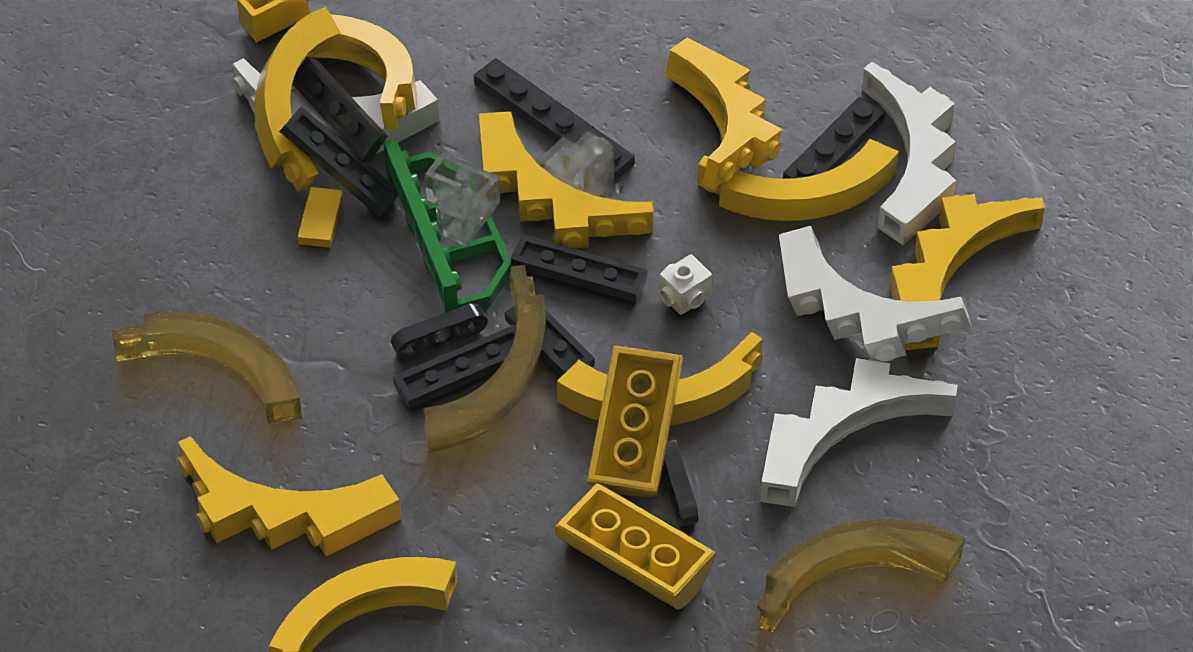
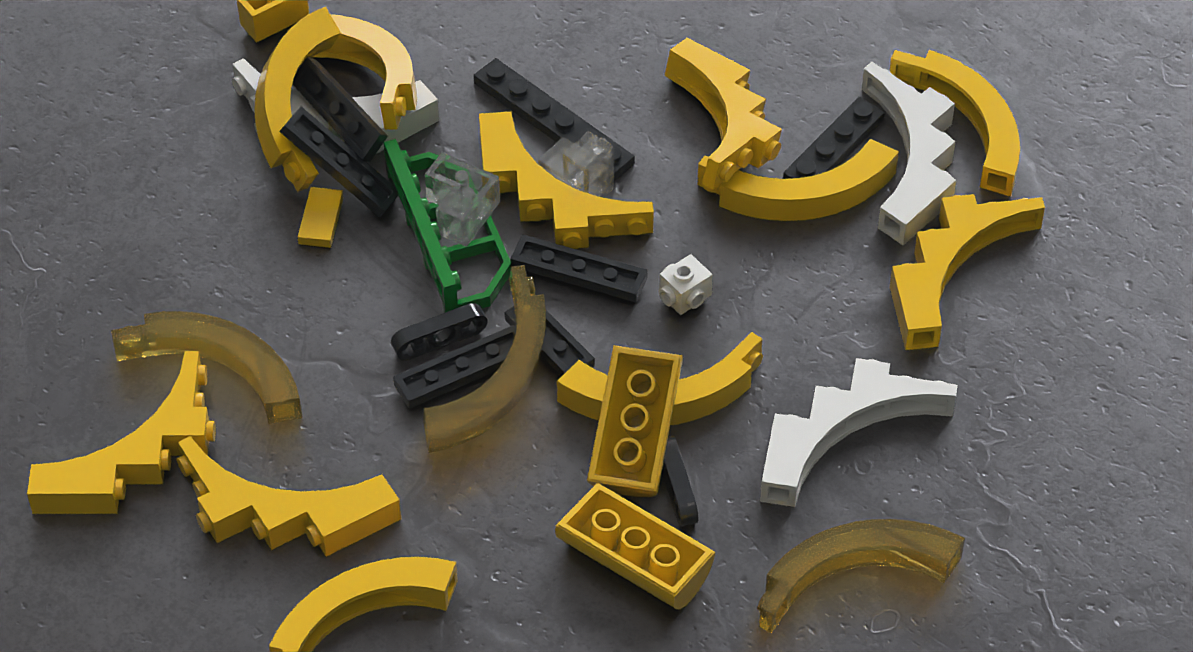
white arch [779,226,971,362] -> none
none -> yellow arch [27,351,216,514]
none -> yellow arch [890,50,1020,197]

